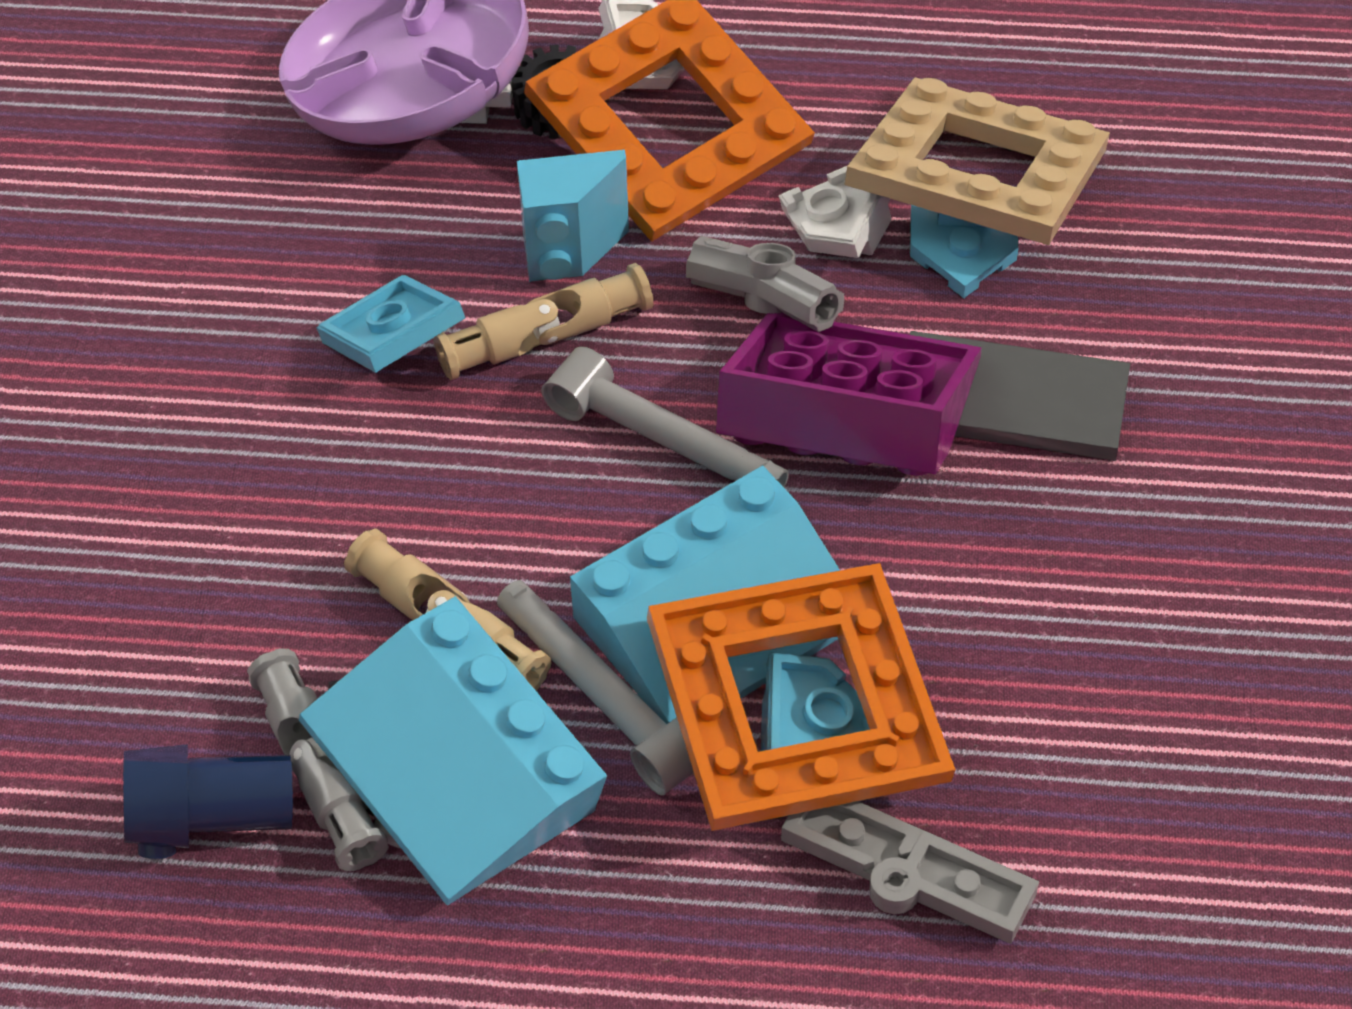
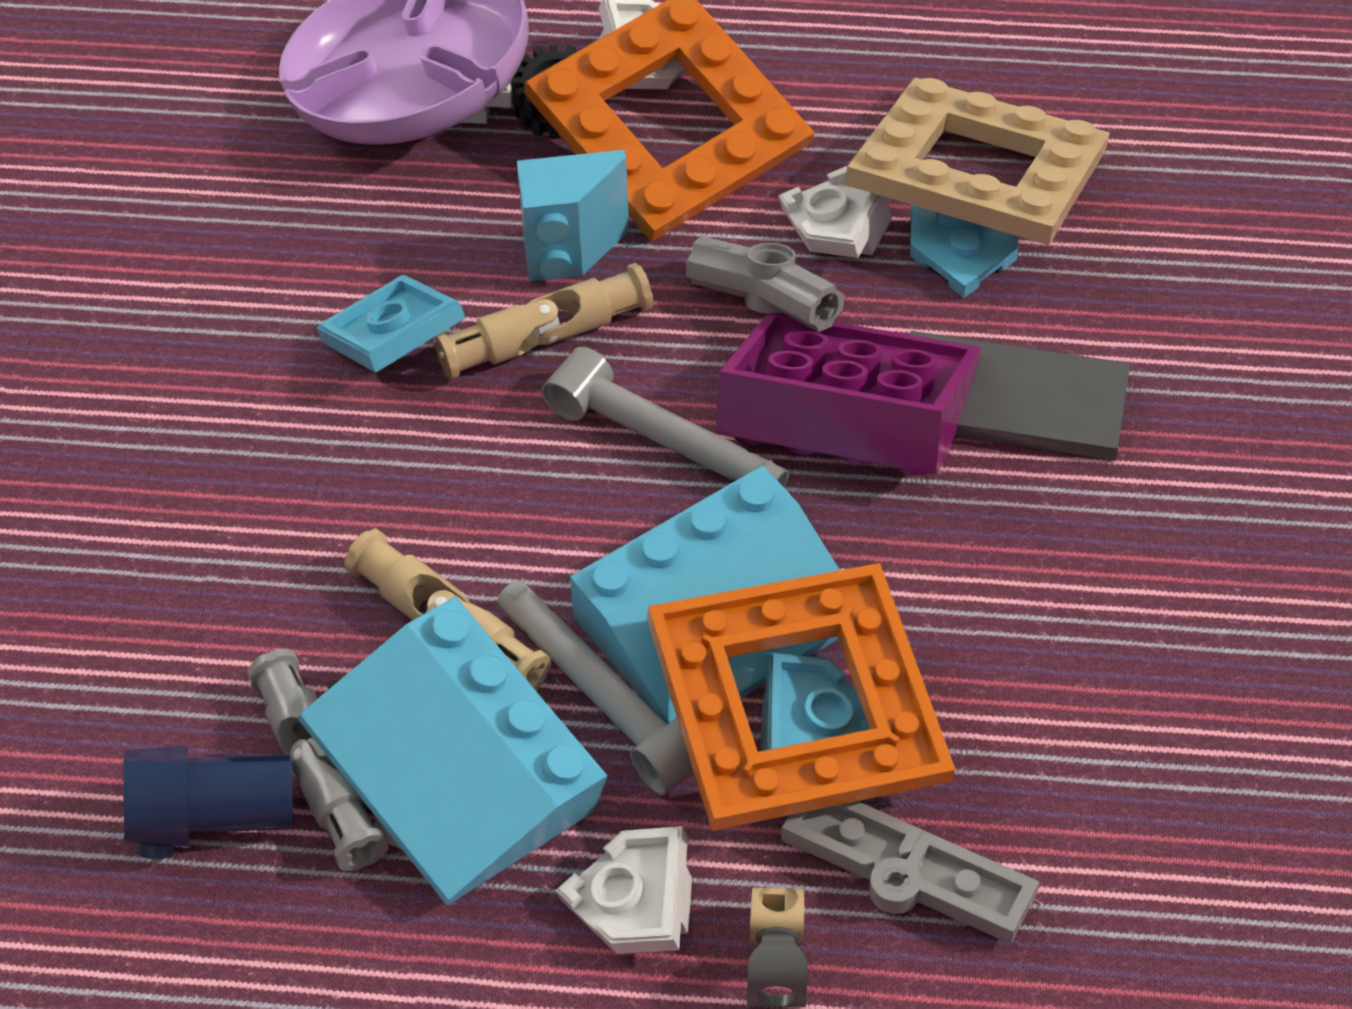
none -> white plate [555,826,692,954]
none -> dark grey leg [747,888,807,1007]

